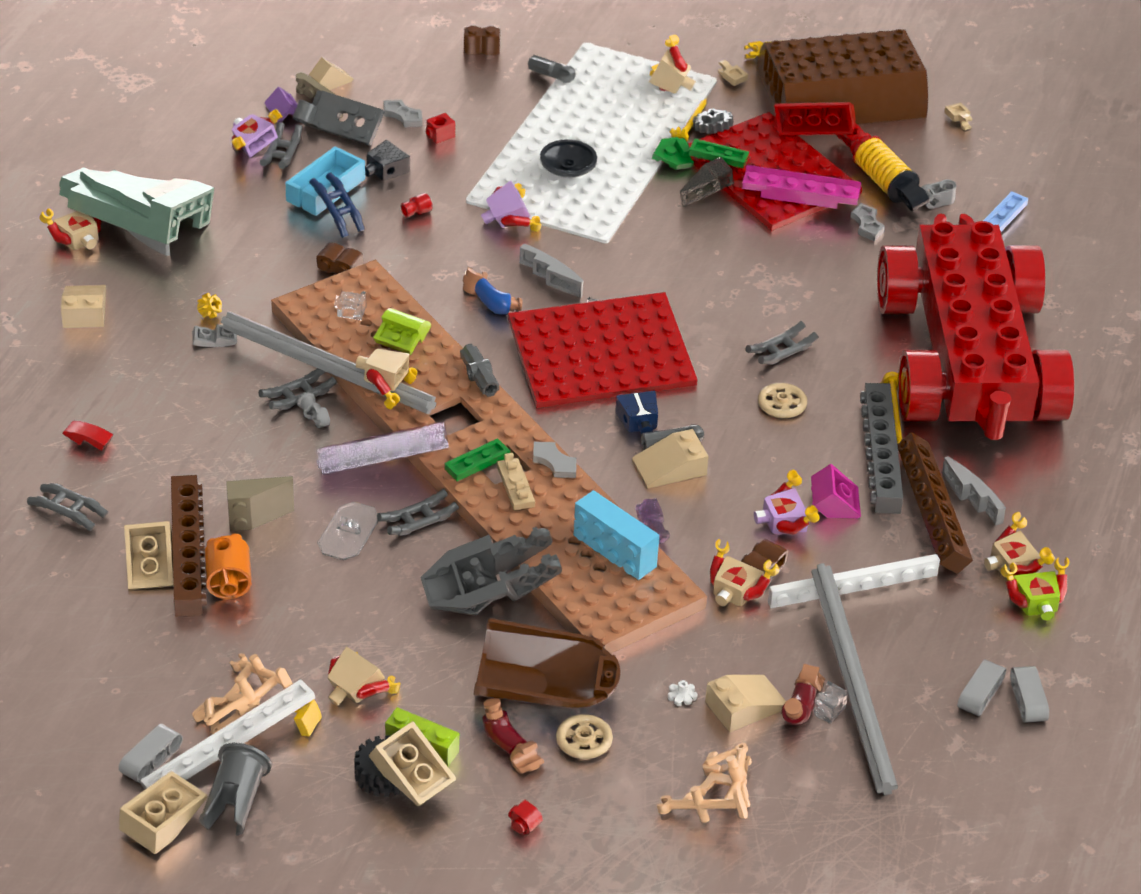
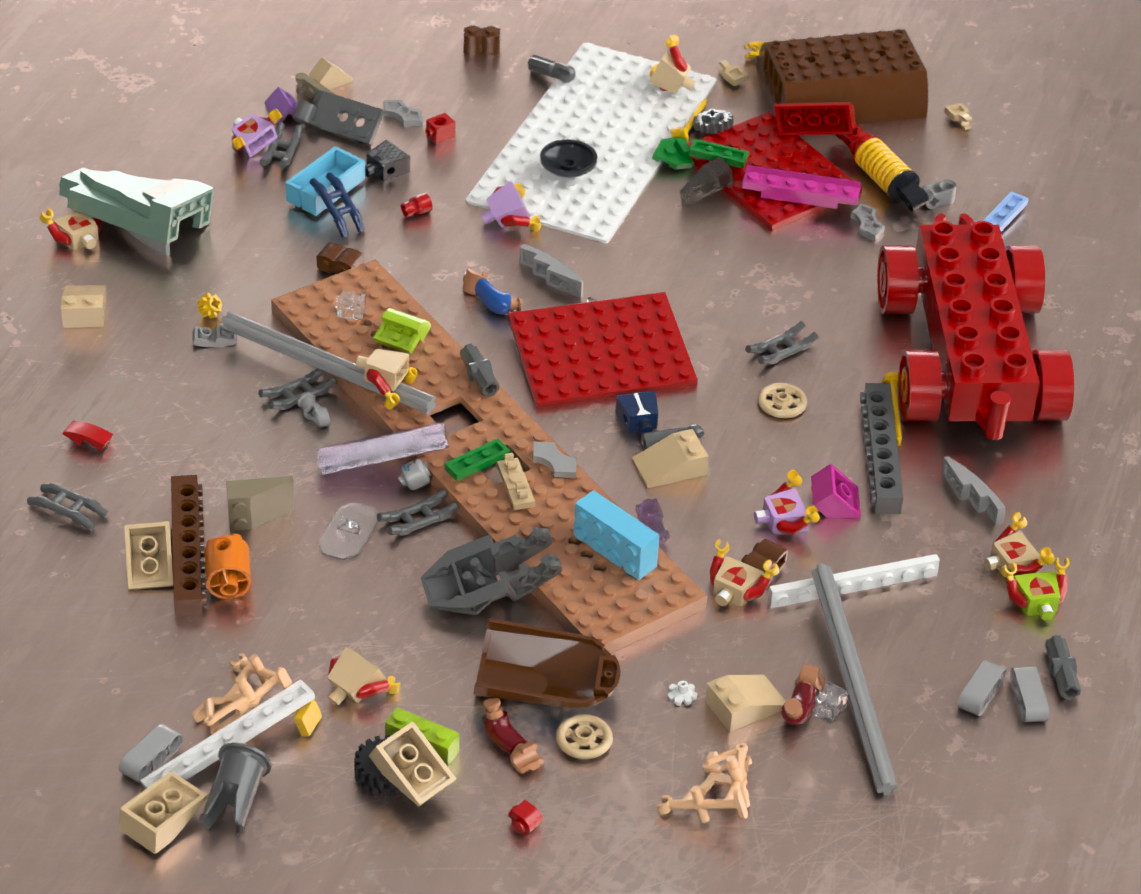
reddish brown brick [897,432,973,574] -> none
none -> light grey head [399,458,432,490]
none -> dark grey piece [1045,635,1081,700]

